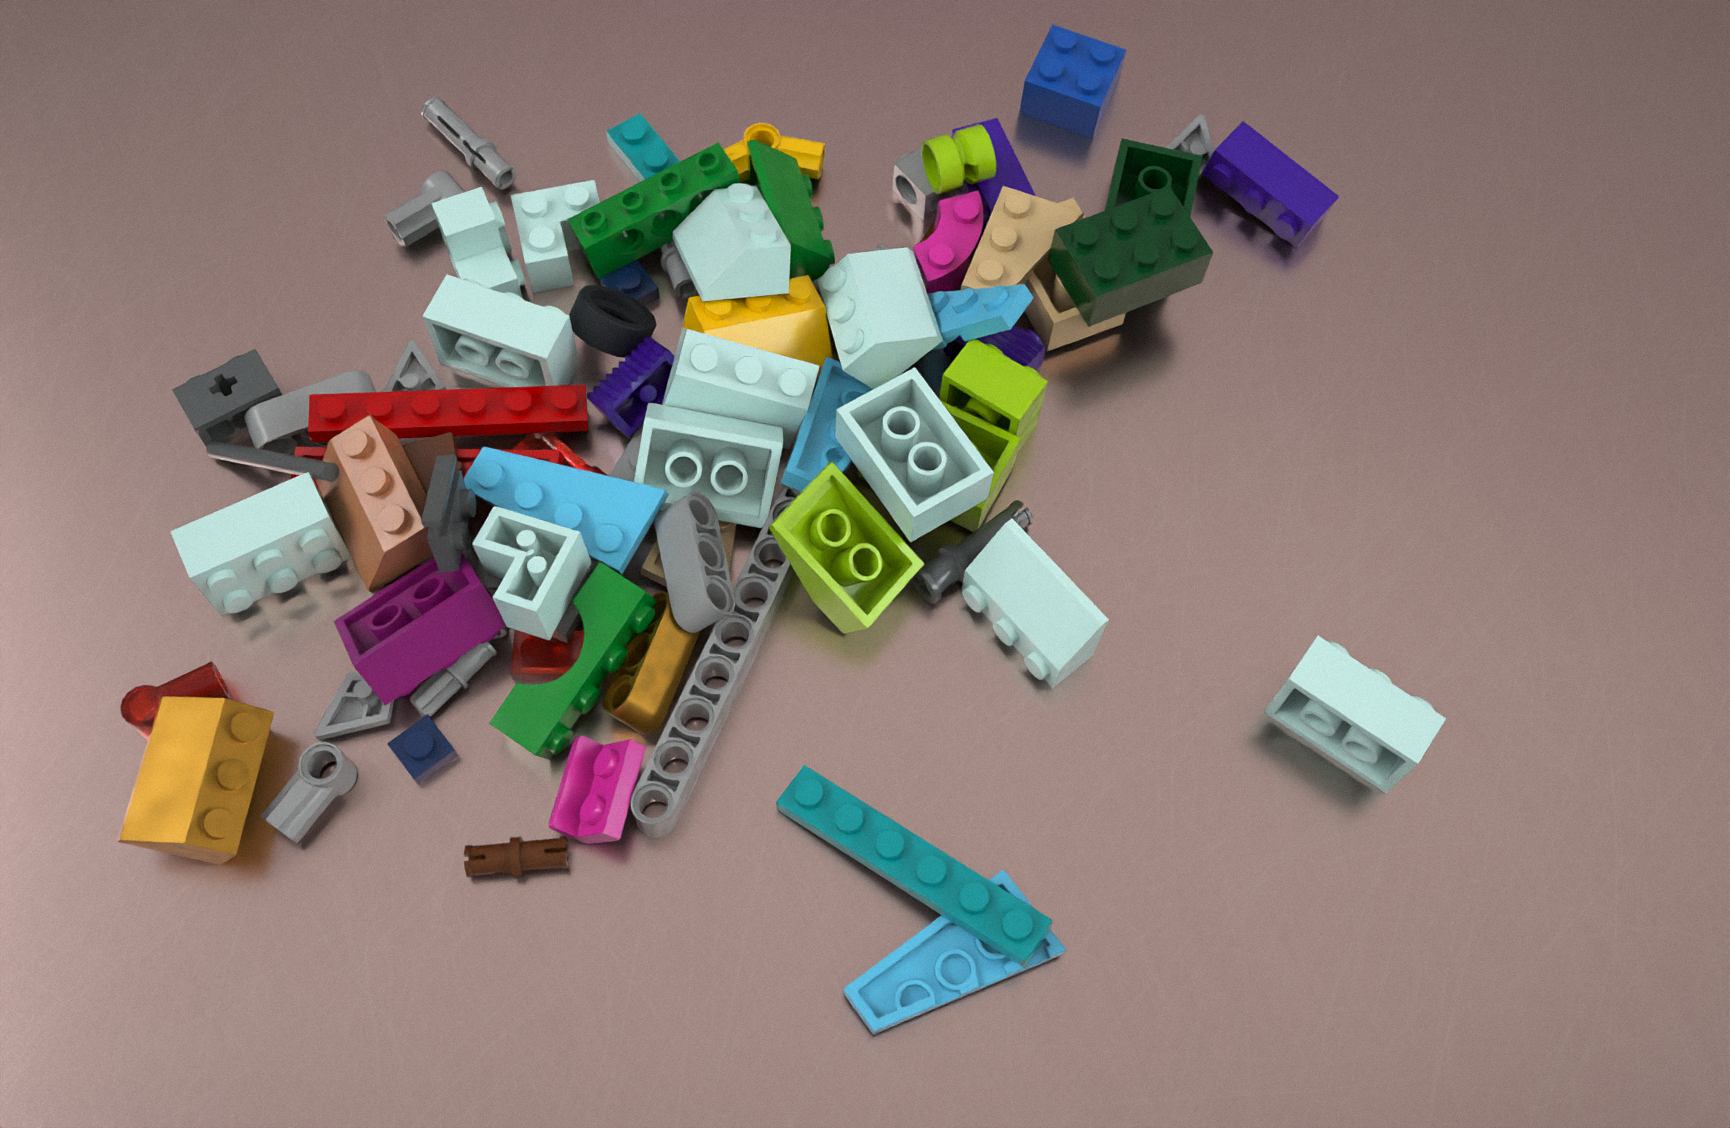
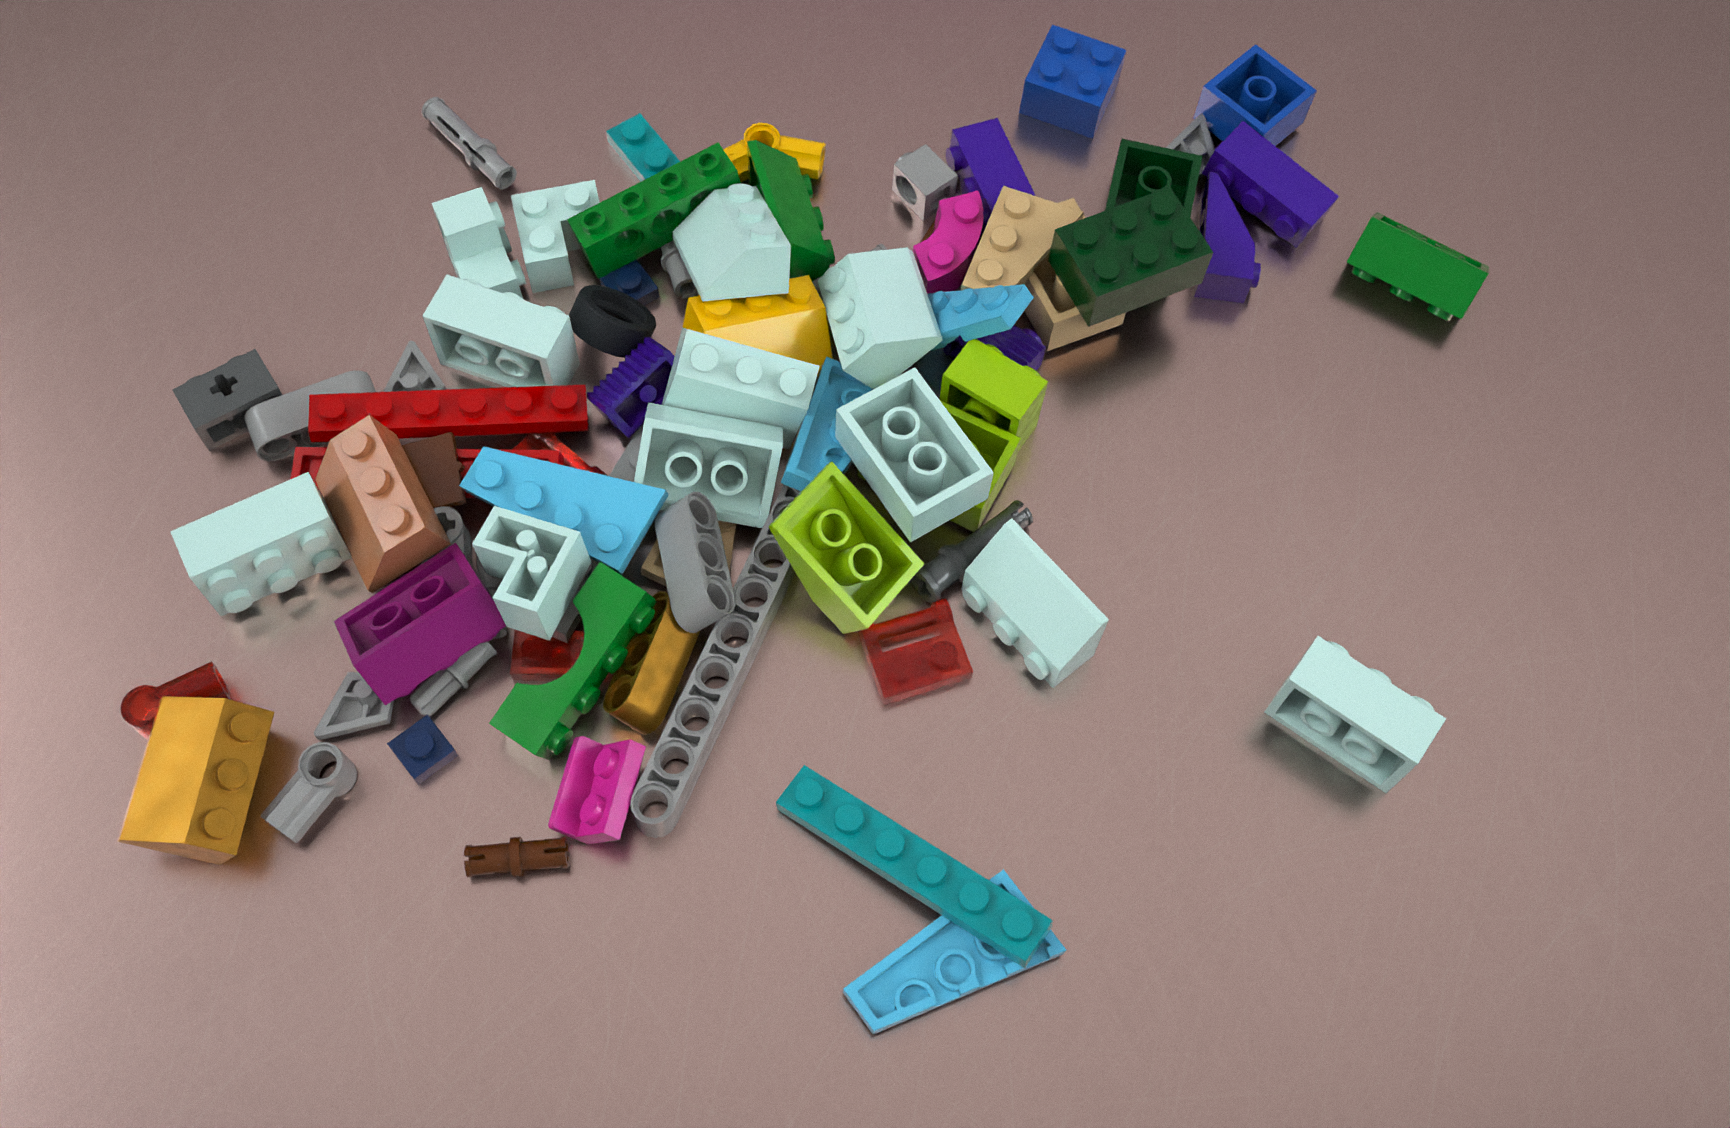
dark grey bar [206,441,339,482] -> none
light grey piece [383,171,465,247] -> none
dark grey plate [421,455,476,572] -> none
lime wheel [921,124,996,194] -> none
none -> clear red plate [858,598,973,705]
none -> blue brick [1193,44,1317,146]
none -> dark purple slope [1194,171,1261,303]
none -> green slope [1347,212,1489,321]

